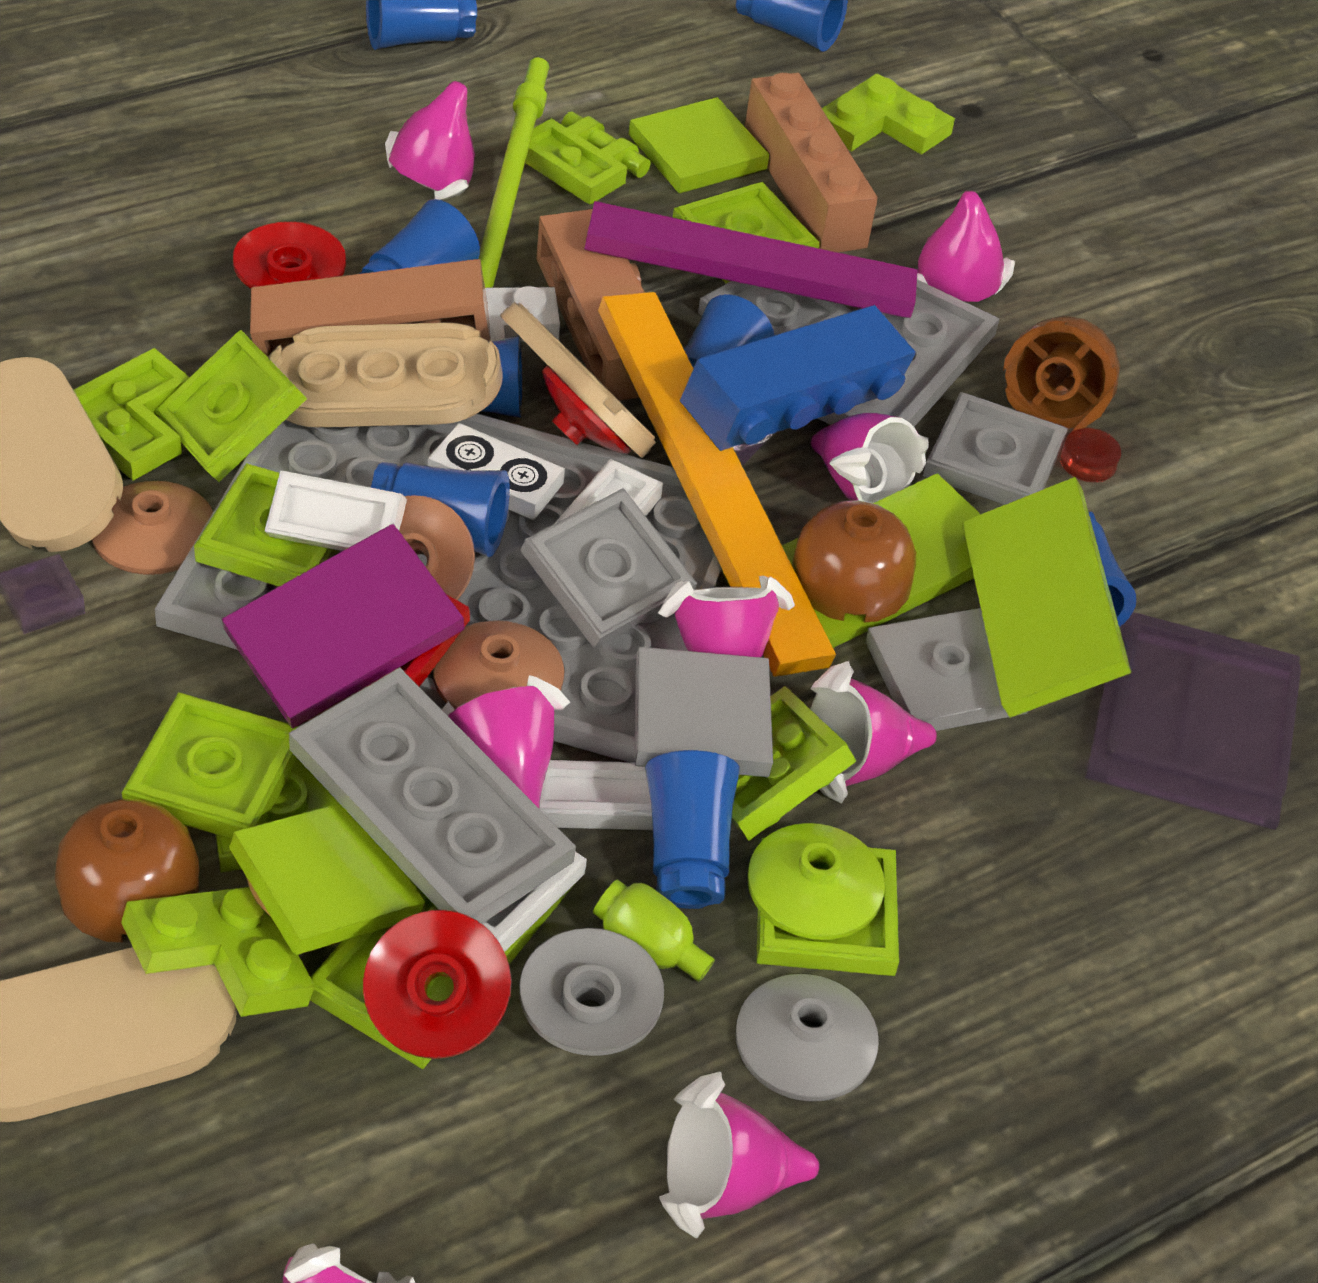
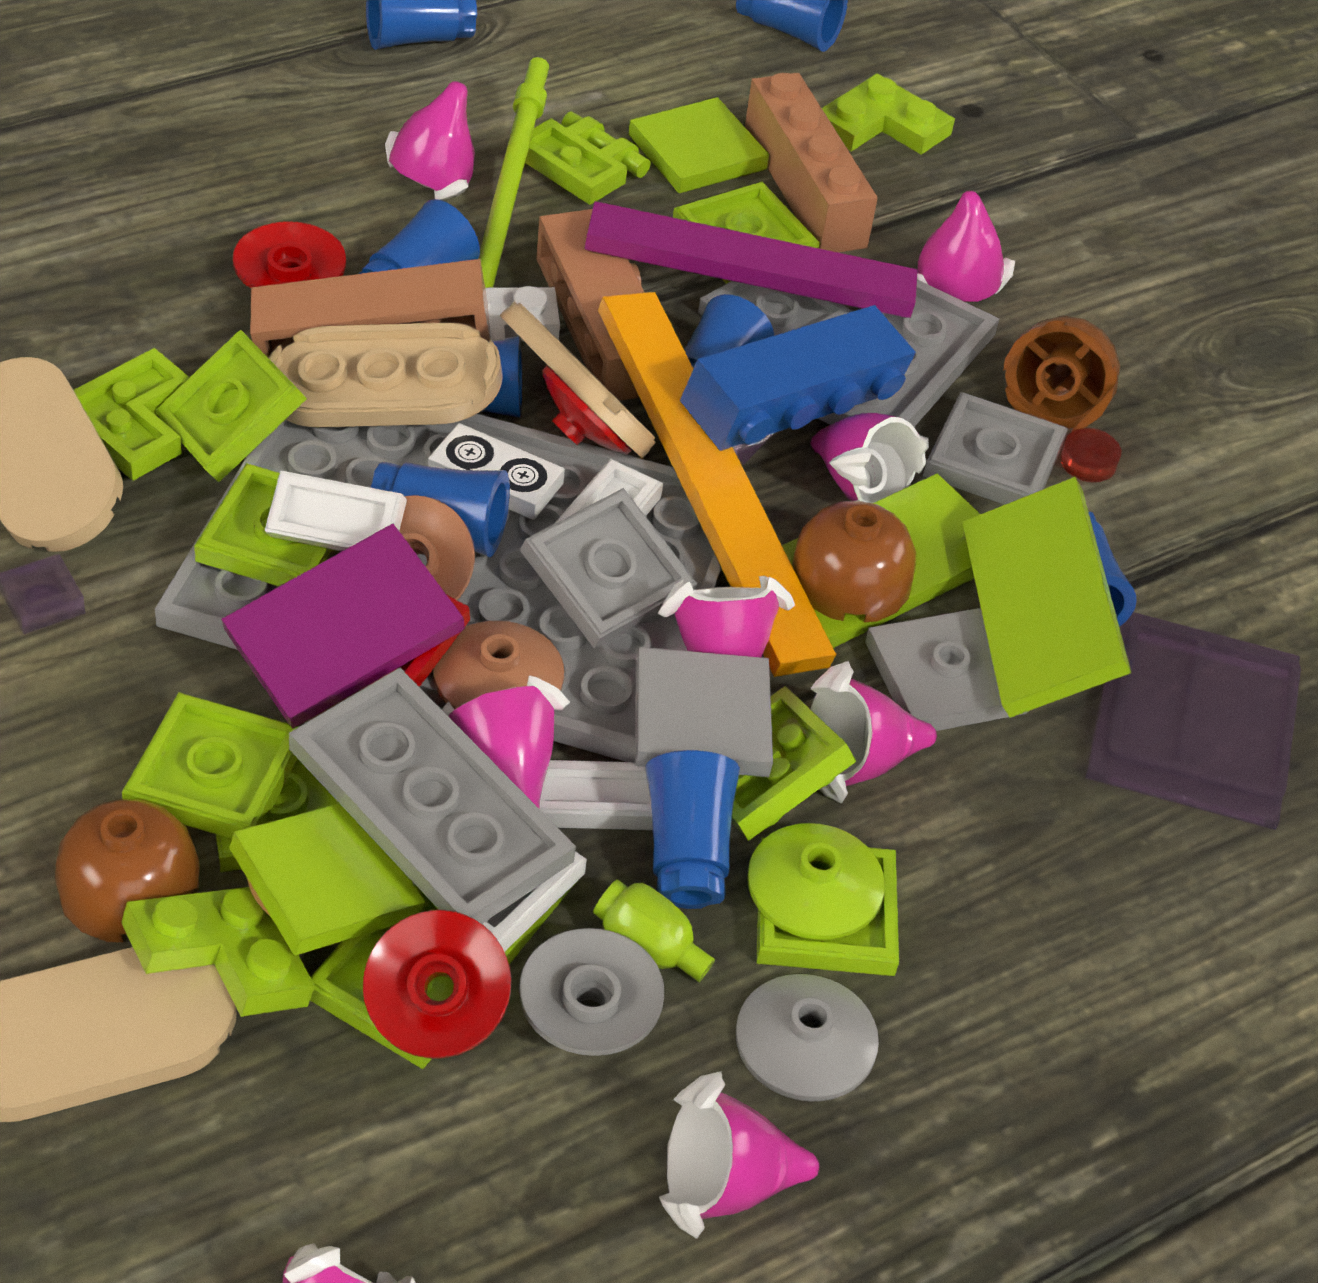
nougat dish [91,481,213,575] -> none

